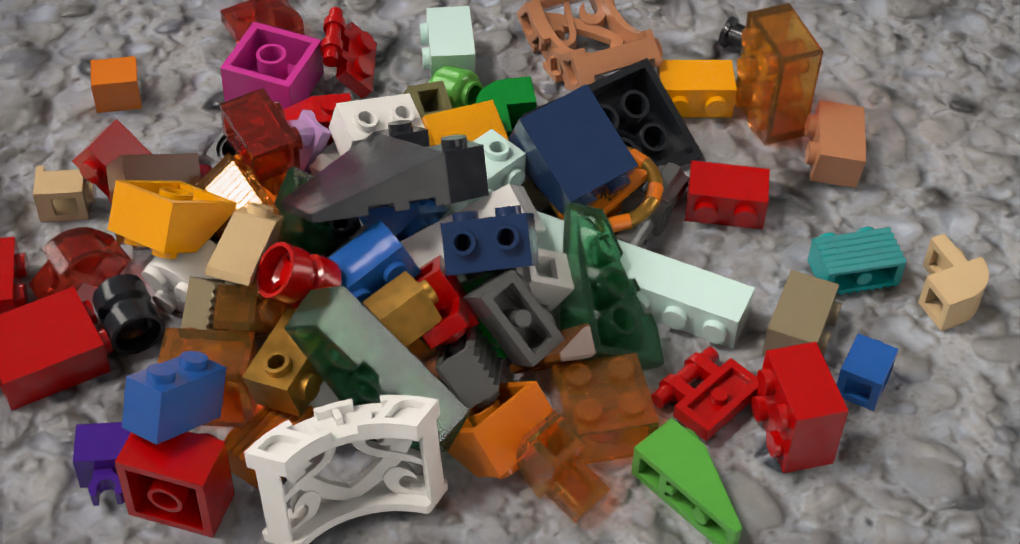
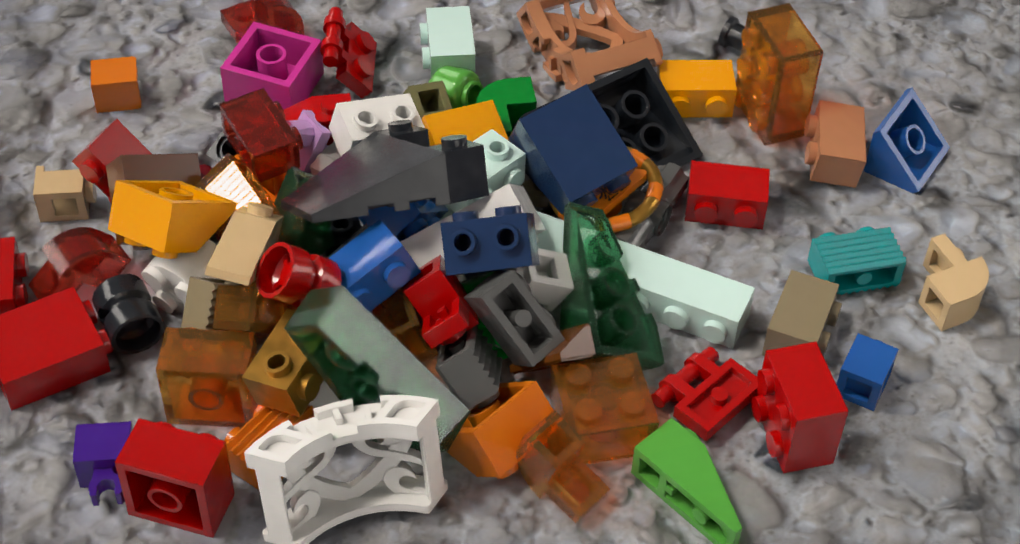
blue brick [122,351,226,445] -> none
pearl gold brick [363,271,443,351] -> none
none -> blue slope [864,87,950,194]

